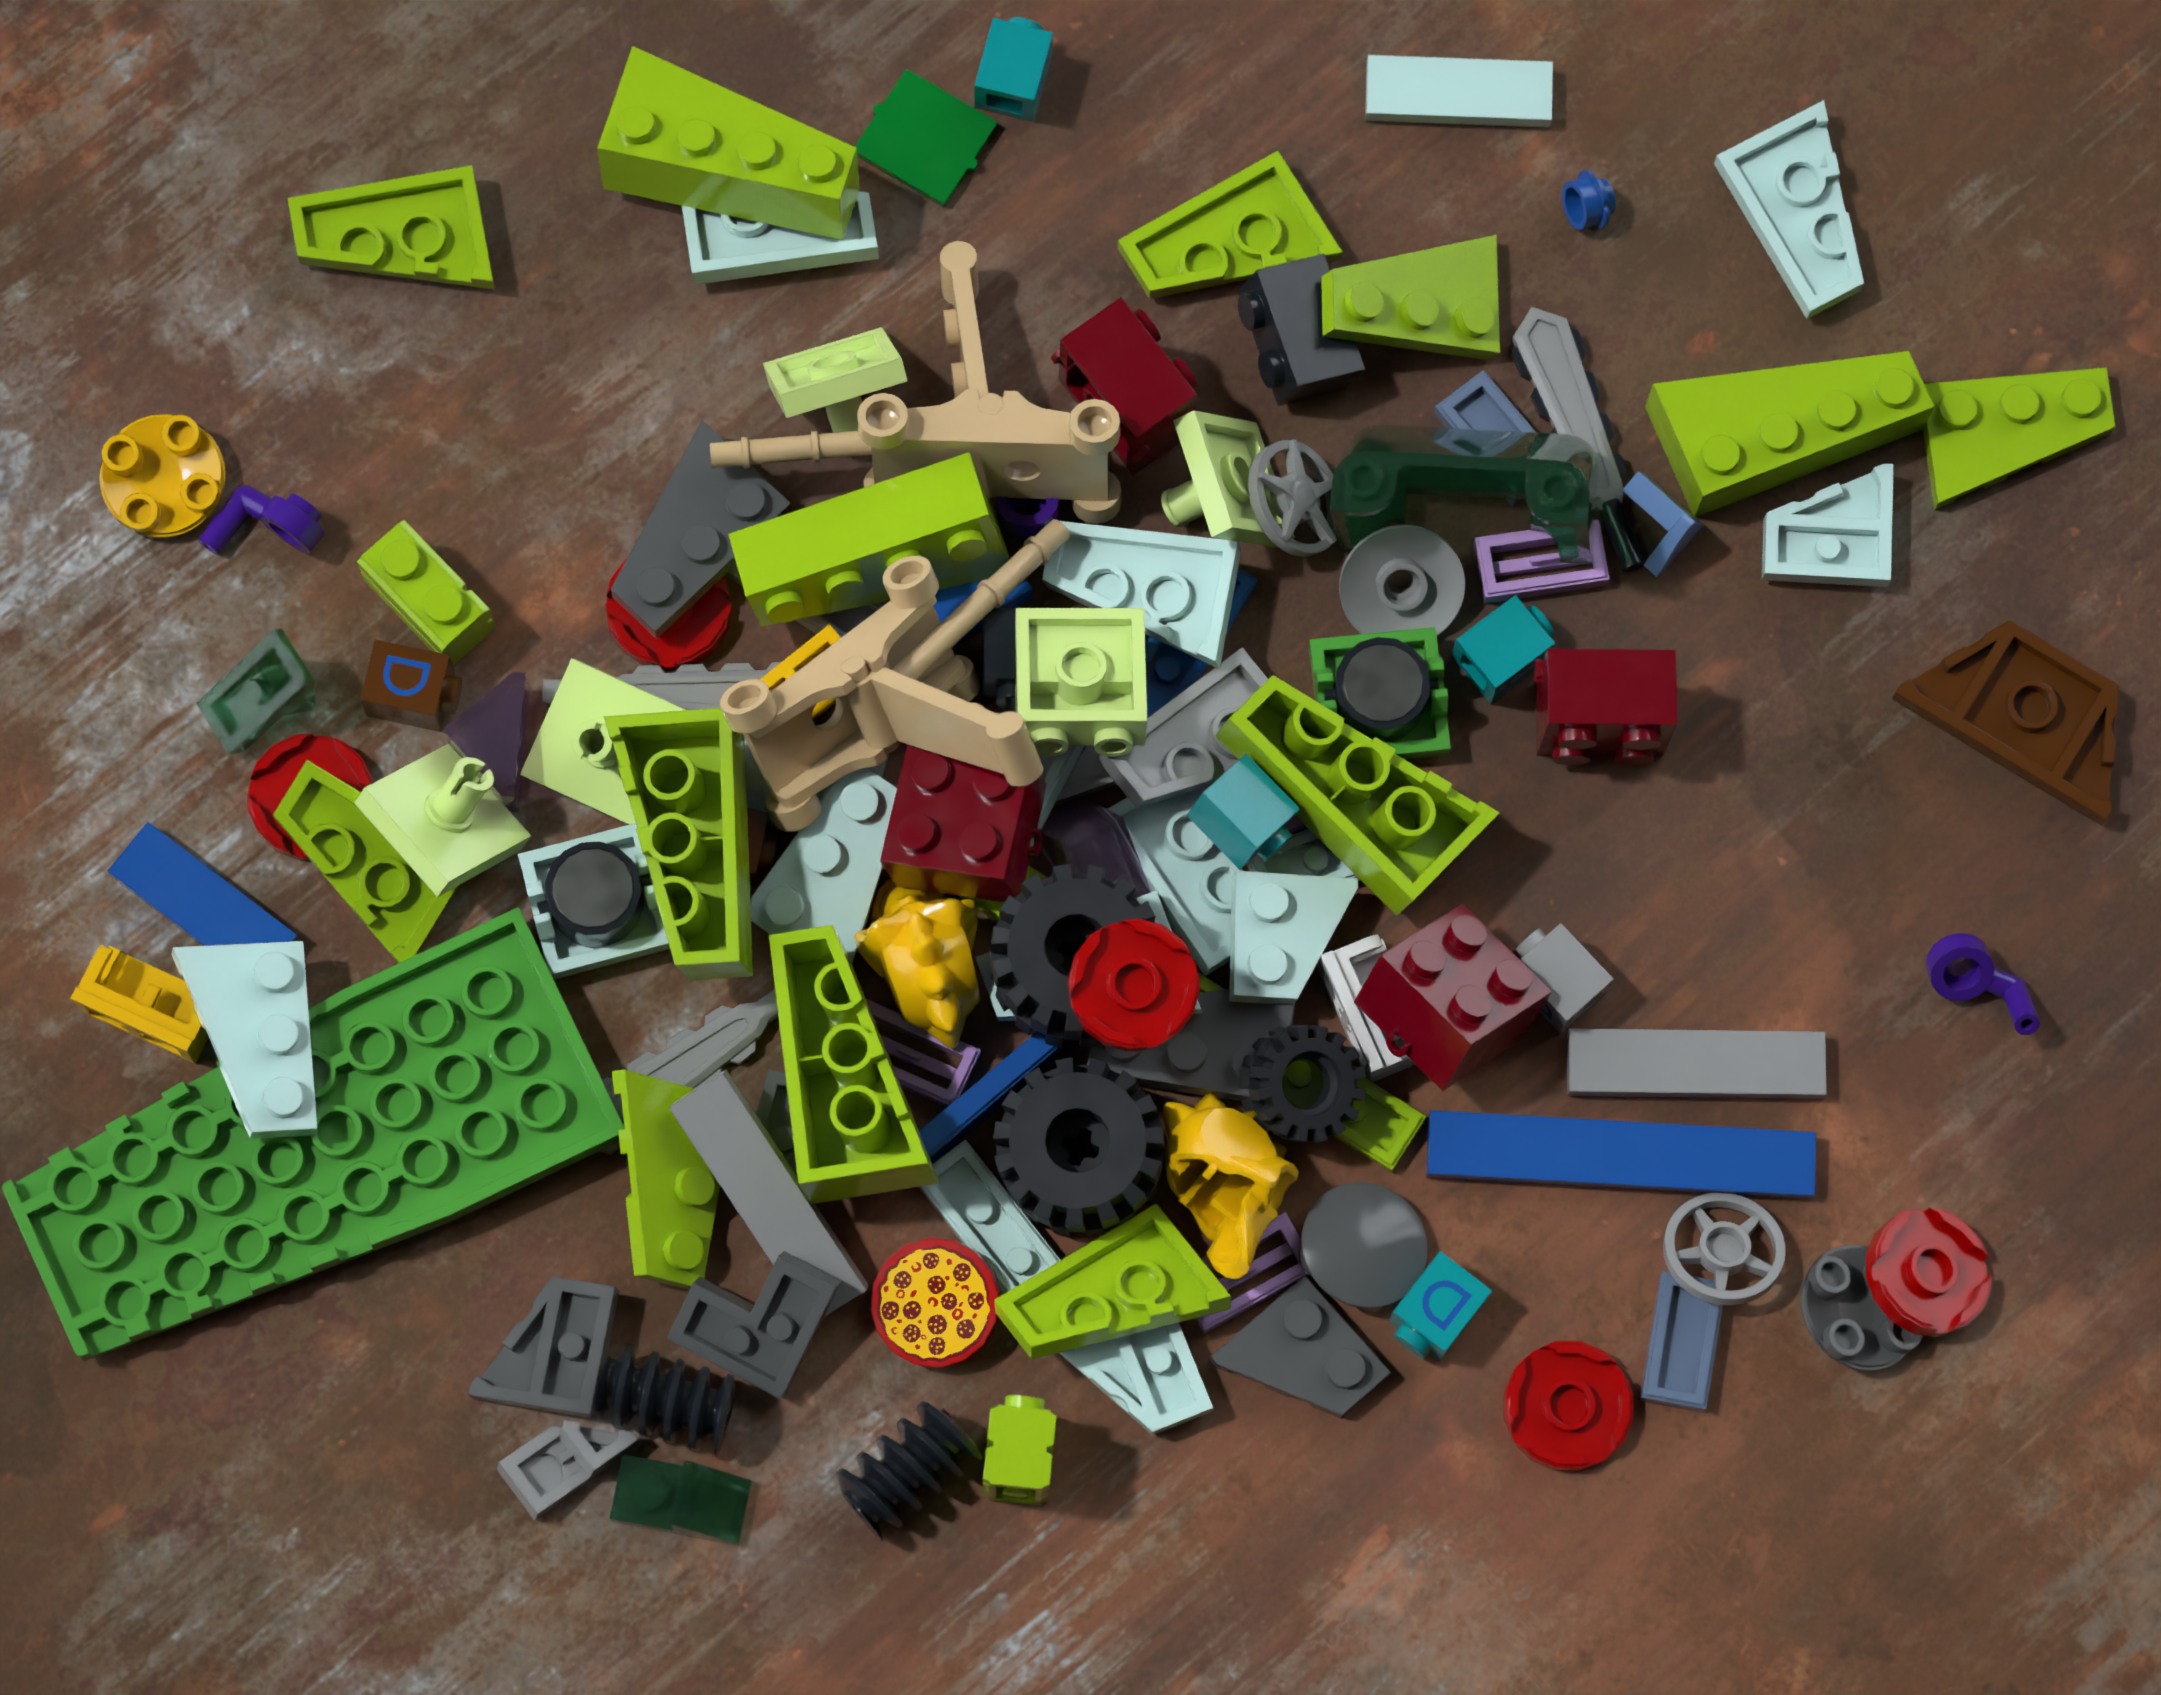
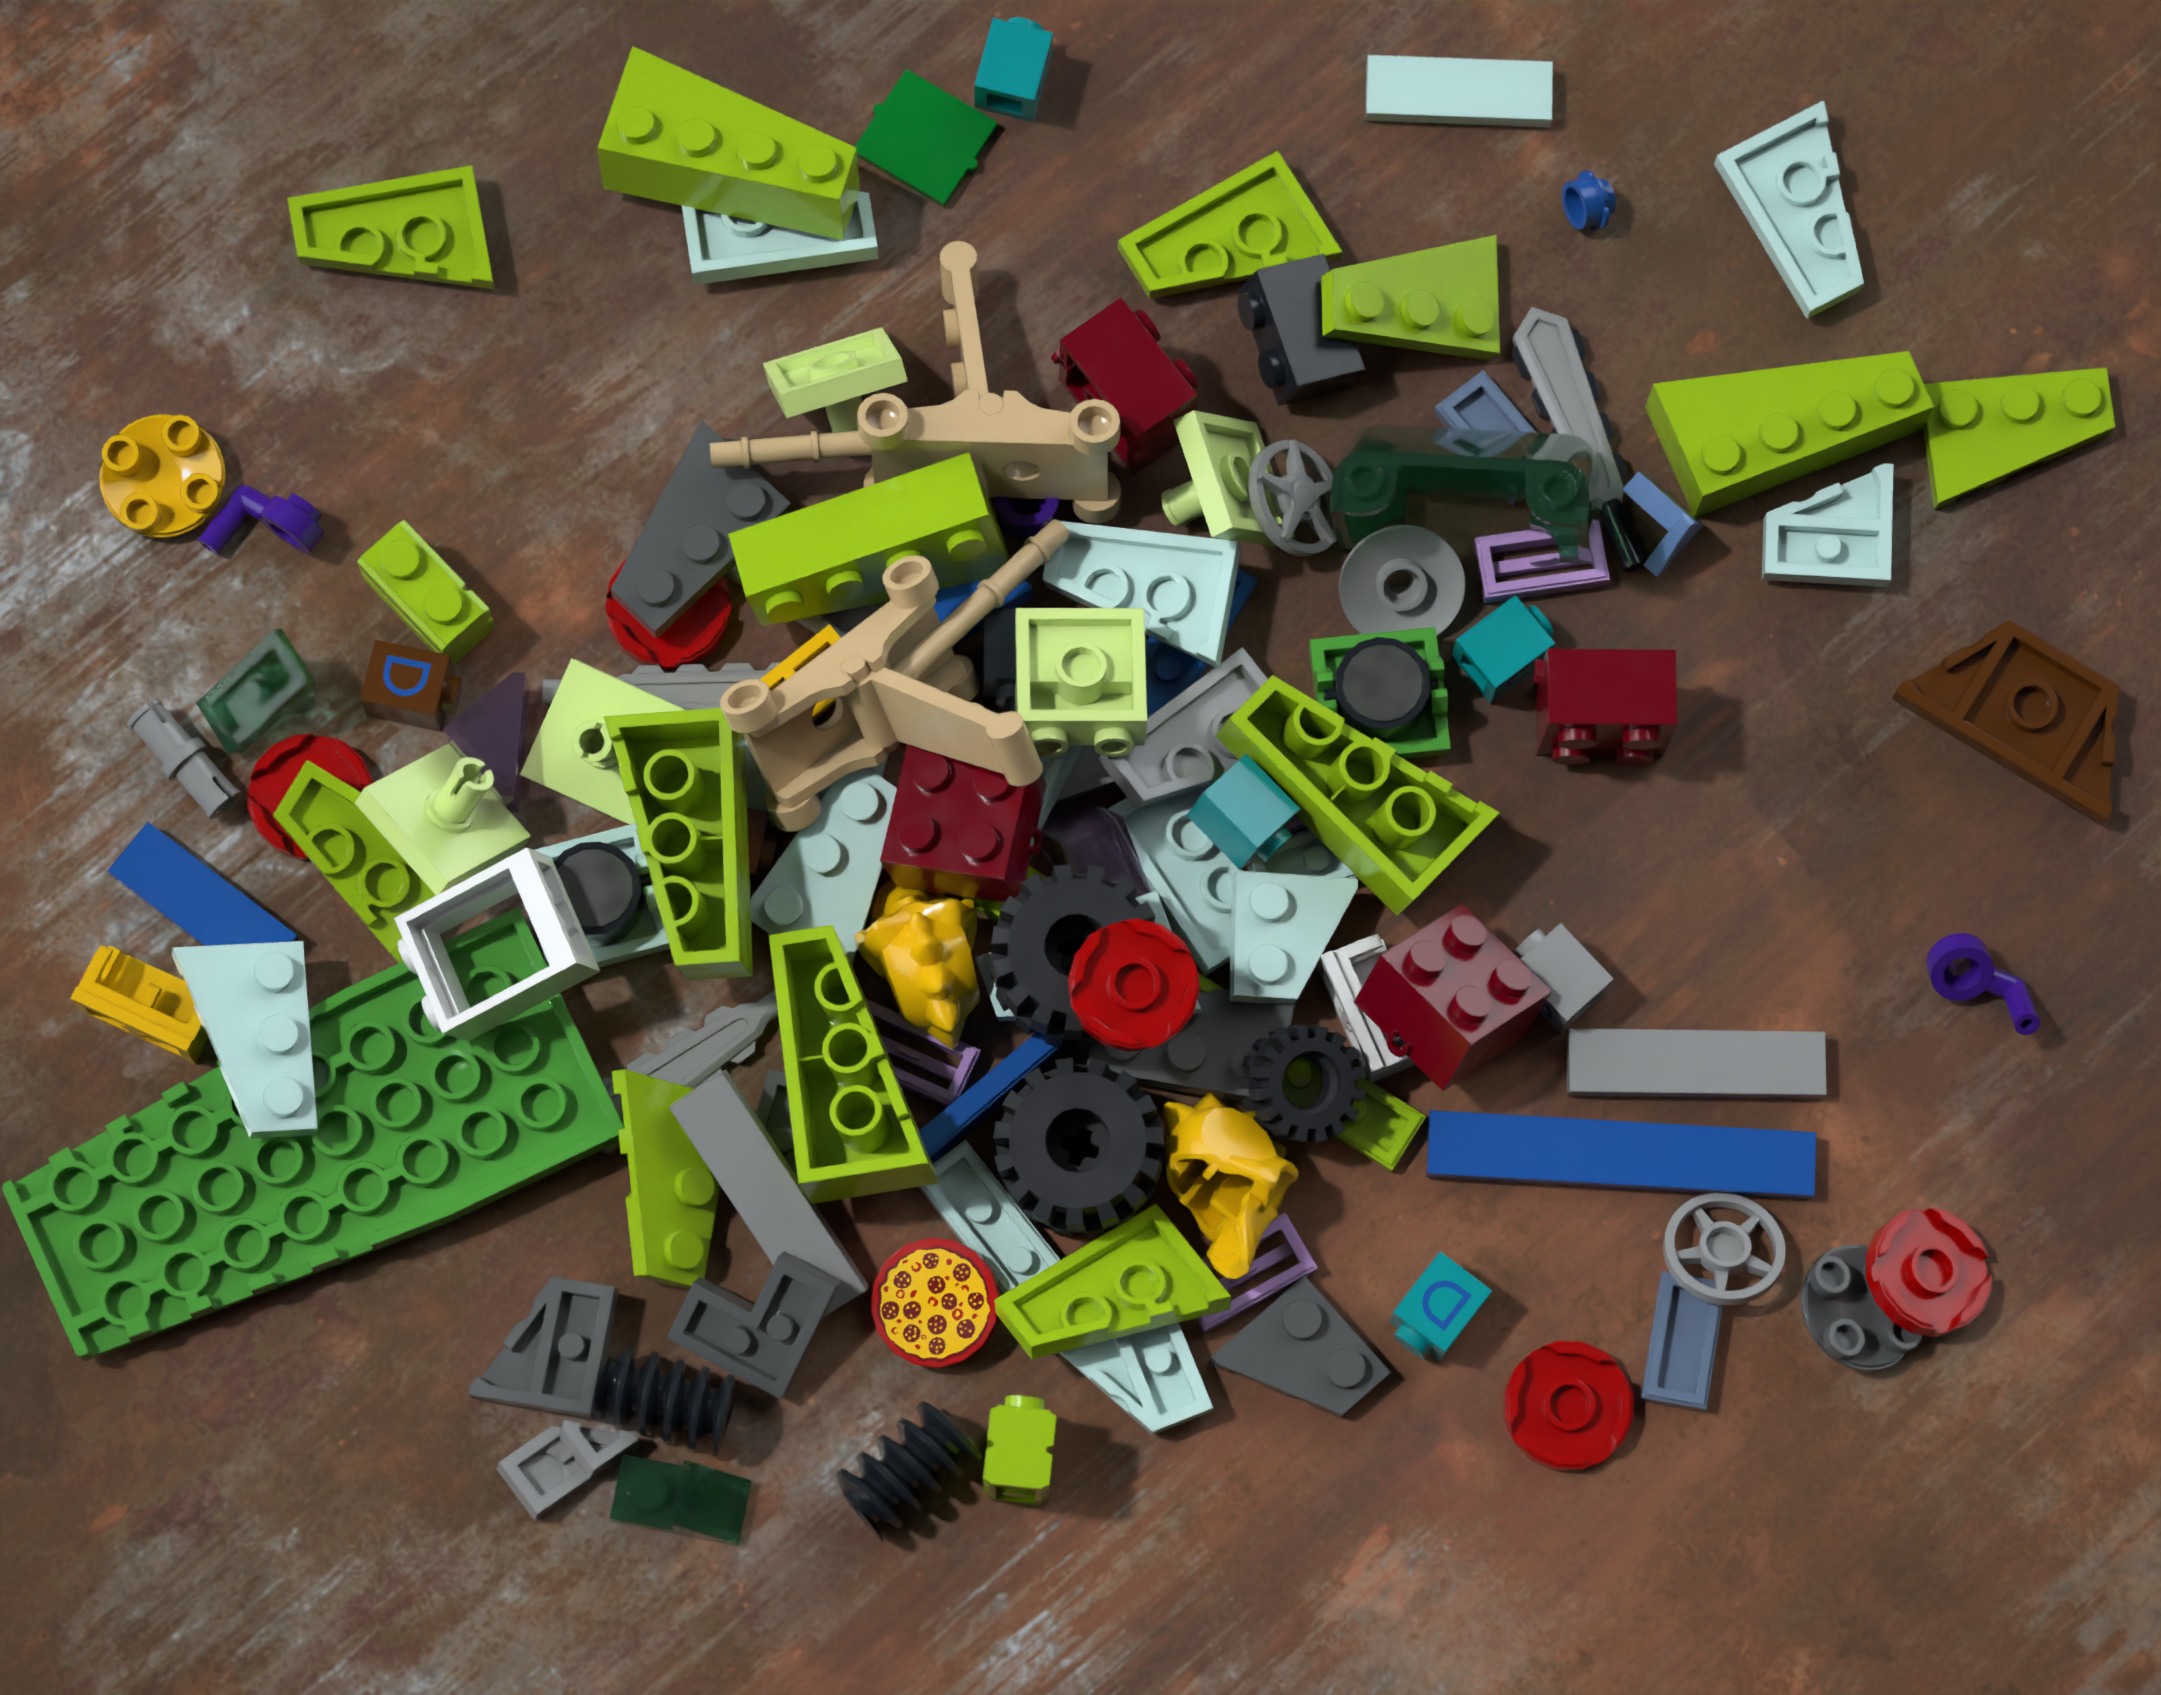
dark grey dish [1299,1182,1428,1312] -> none
none -> light grey pin [127,698,241,819]
none -> white window [394,848,600,1041]

